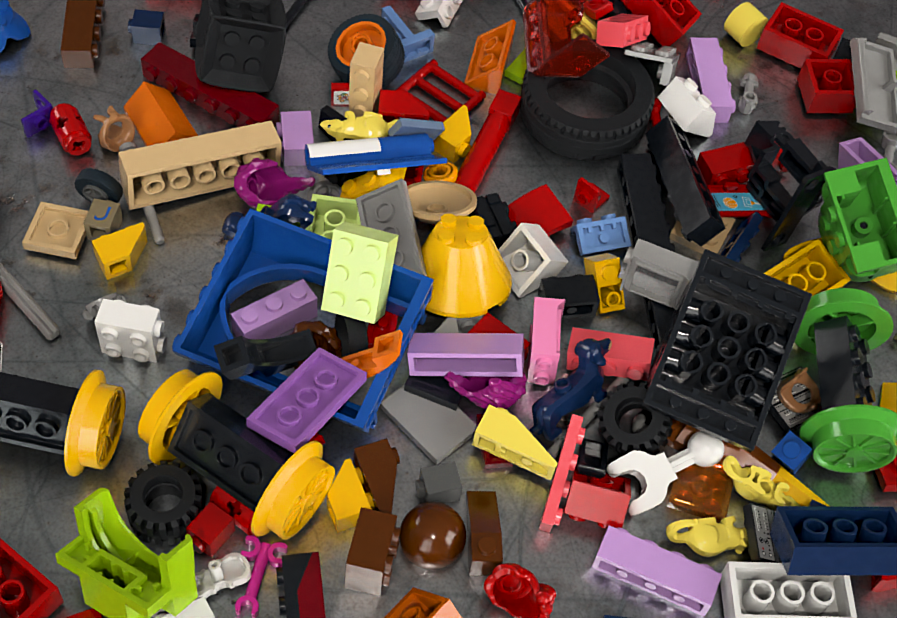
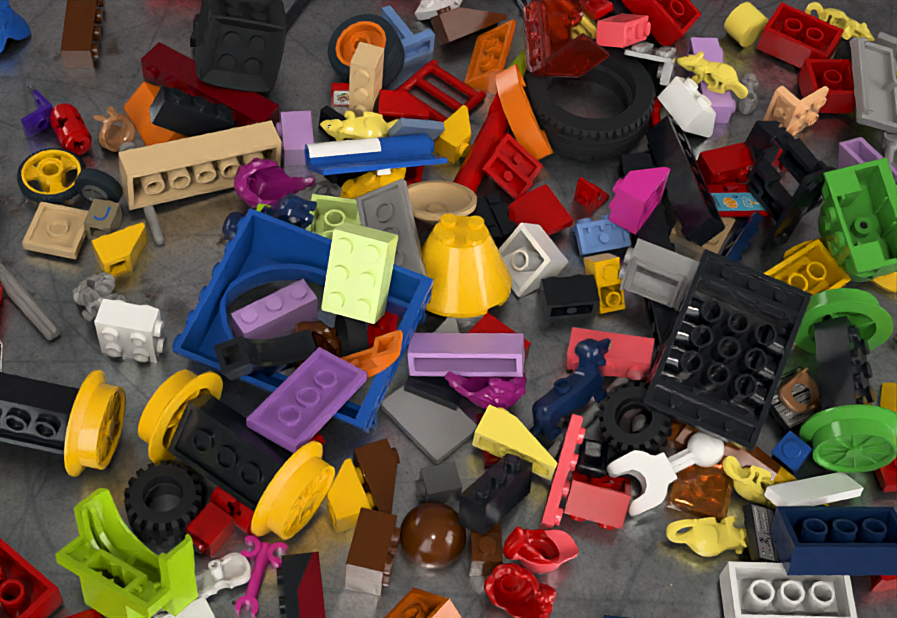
dark blue brick [128,9,166,45] -> none
light orange brick [423,162,458,183] -> none
bright pink window [527,297,566,385] -> none
lavender brick [591,525,722,617] -> none
none -> yellow wheel [17,148,86,204]
none -> light grey gear [72,272,116,306]
none -> black brick [149,85,235,137]
none -> reddish brown slope [430,6,508,44]
none -> black brick [458,453,533,536]
none -> red slope [481,133,544,200]
none -> orange slope [495,64,553,161]
none -> hair [503,526,579,574]
none -> dark pink slope [609,167,670,235]
none -> light yellow animal [676,51,748,99]
none -> light nougat bracket [763,85,829,136]
none -> white tile [764,472,864,506]
none -> light yellow animal [805,1,875,42]

